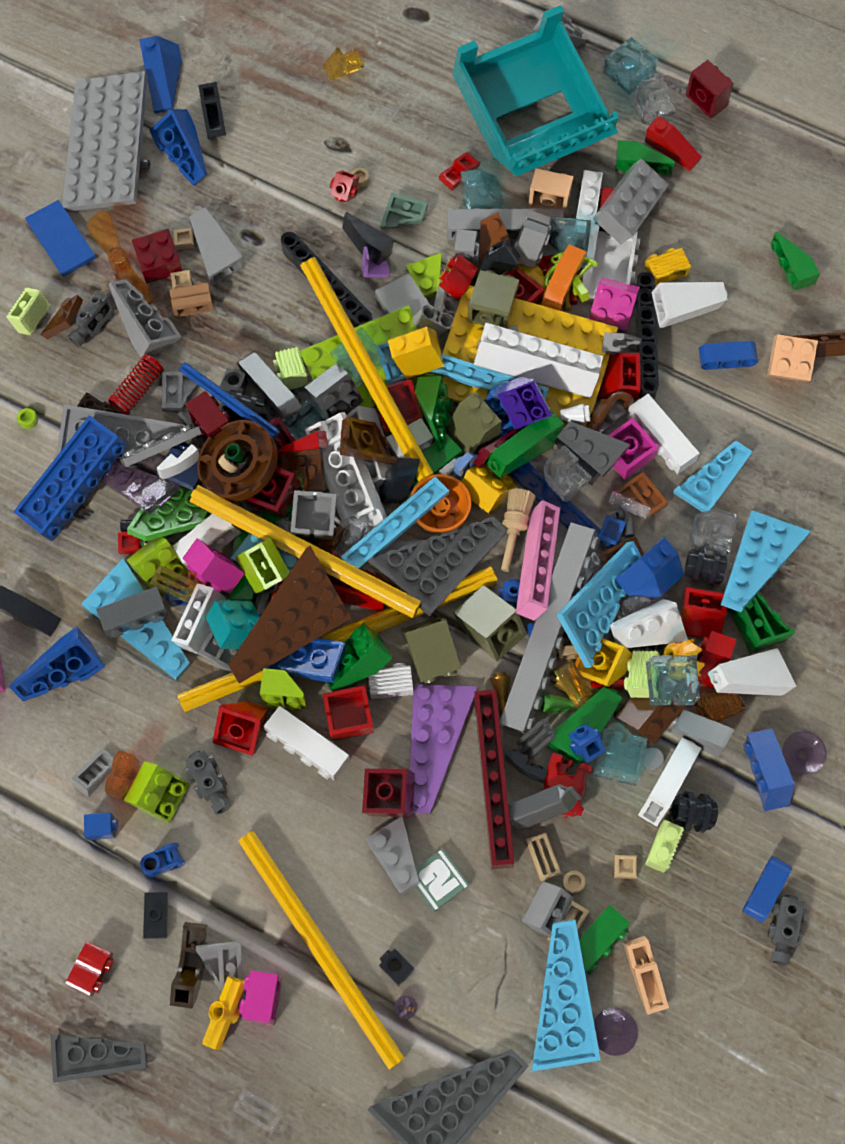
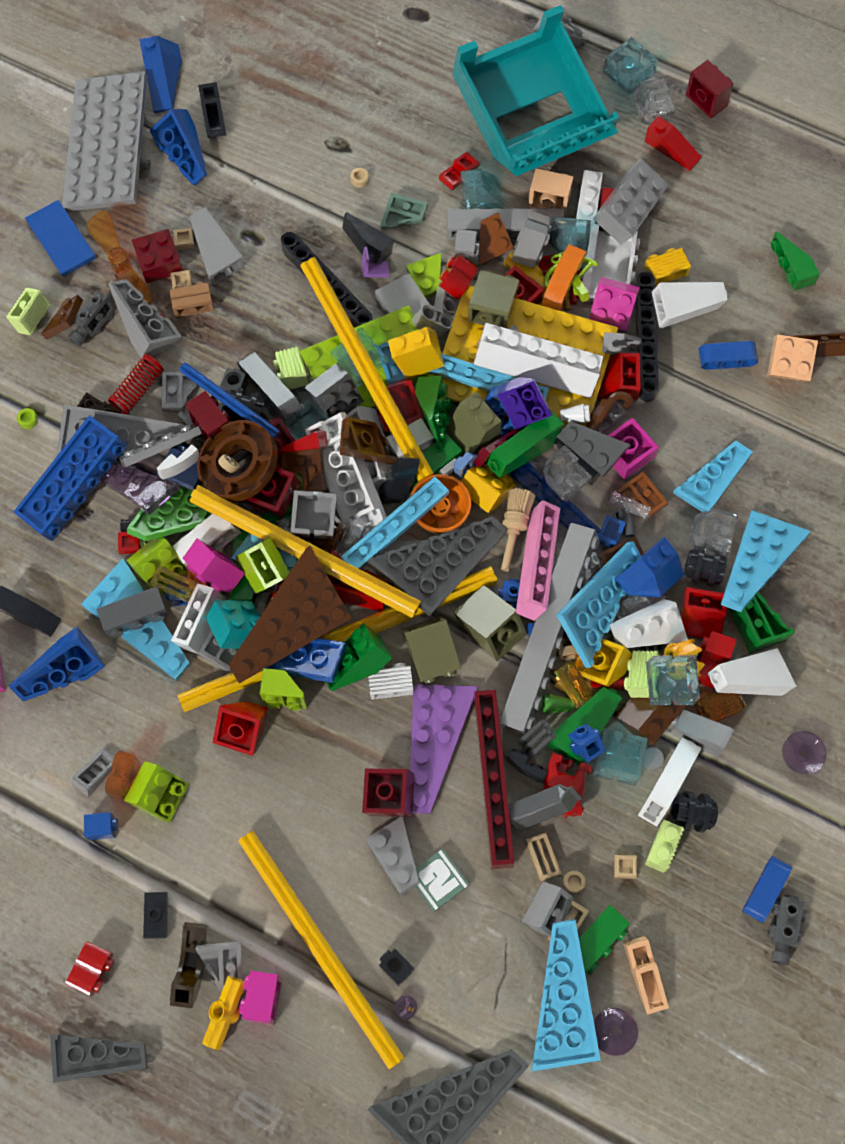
blue piece [140,842,186,877] -> none
dark grey brick [185,750,231,815] -> none
dark green hose [225,443,246,464] -> none
white brick [264,706,350,781] -> none
clear yellow slope [323,47,364,81] -> none
red piece [323,685,374,741] -> none
brick [330,170,359,202] -> none
black slope [470,237,520,287] -> none
pearl gold cone [489,672,510,712] -> none
green slope [615,140,675,175] -> none
white brick [627,394,700,475] -> none
blue wedge [743,728,795,811] -> none

